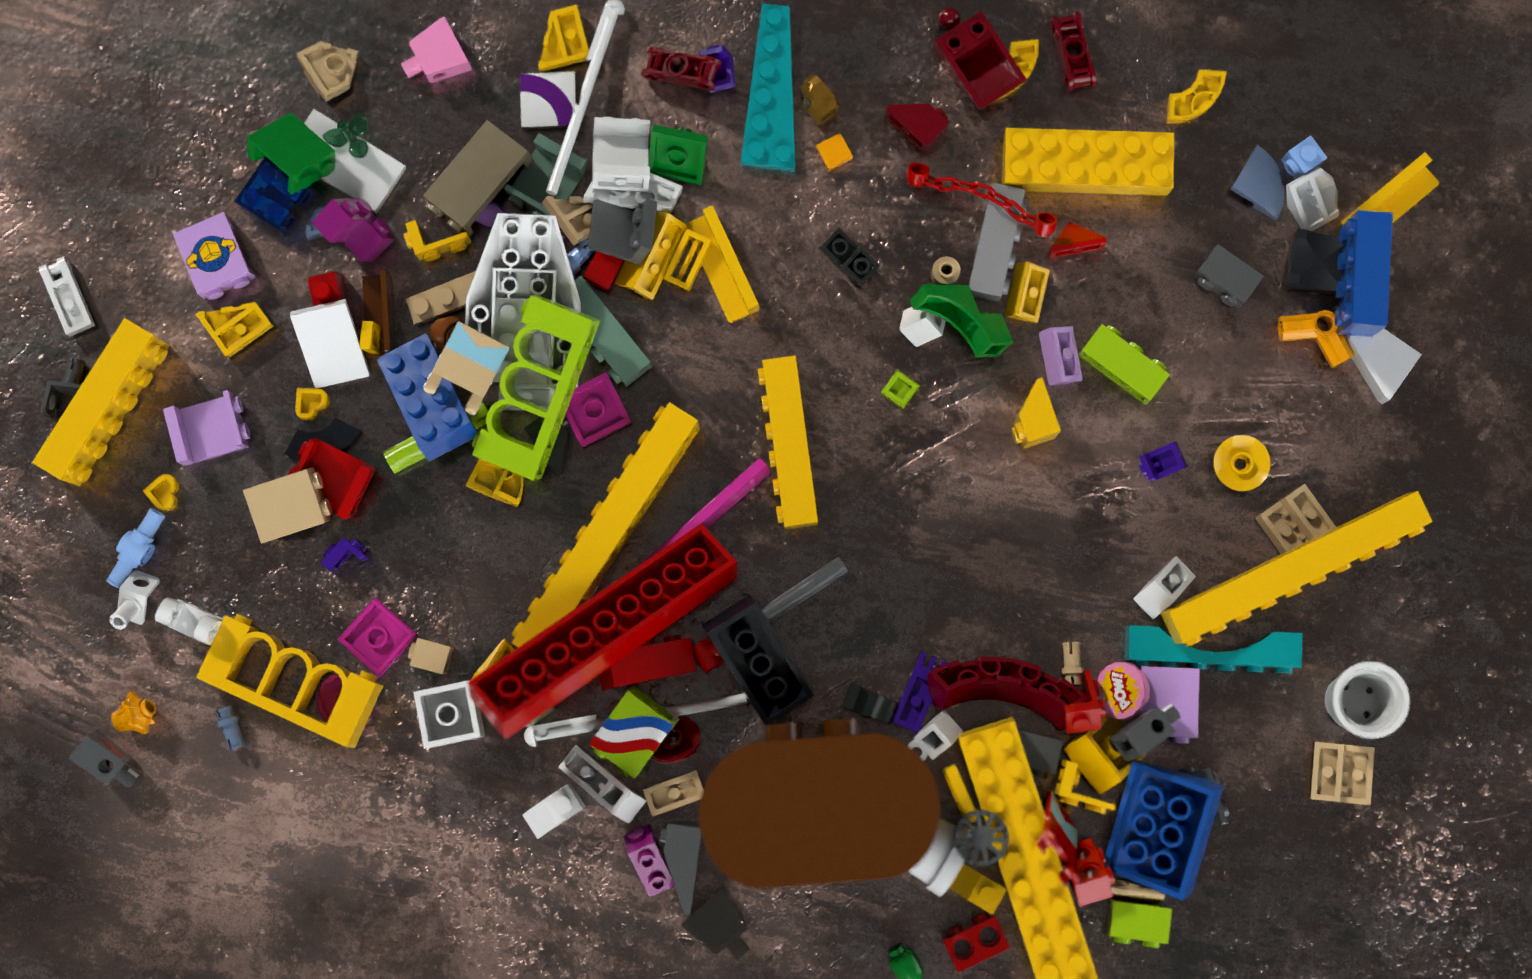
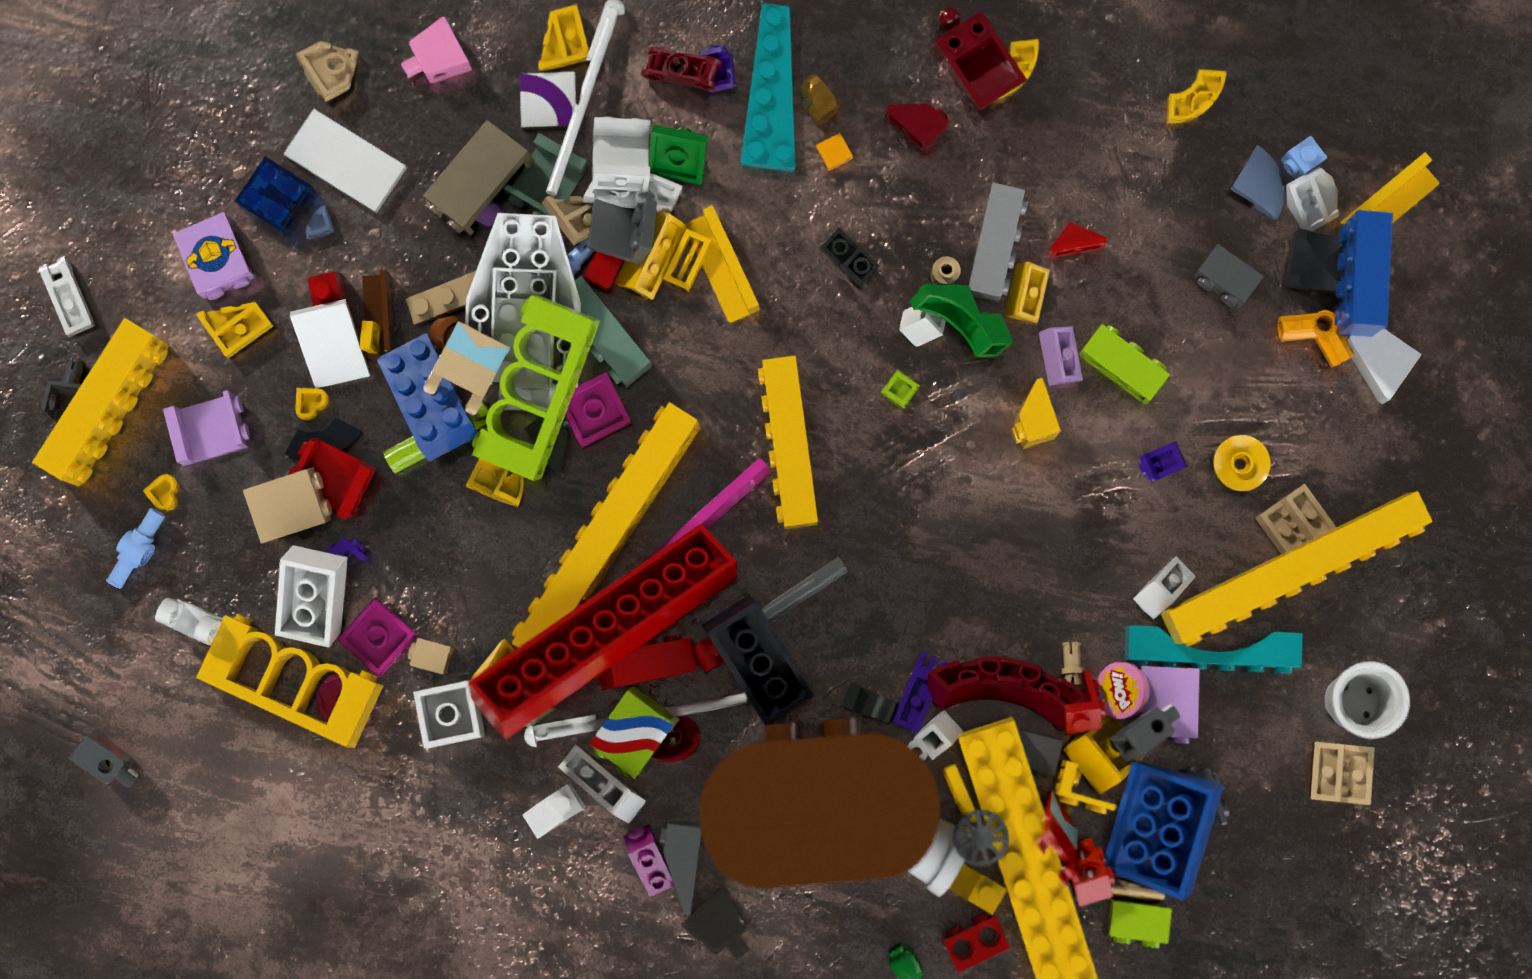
white bracket [110,570,160,630] -> none
light orange rock [111,691,156,734] -> none
sand blue pin [215,705,247,751] -> none
green panel [247,112,336,195] -> none
magenta brick [312,198,395,262] -> none
clear green plant [322,111,368,159] -> none
yellow bracket [404,220,472,262] -> none
tan plate [643,770,704,817] -> none
red piece [906,162,1058,237] -> none
yellow brick [1002,128,1174,196] -> none
dark red piece [1050,11,1097,93] -> none
none -> white brick [275,545,348,647]

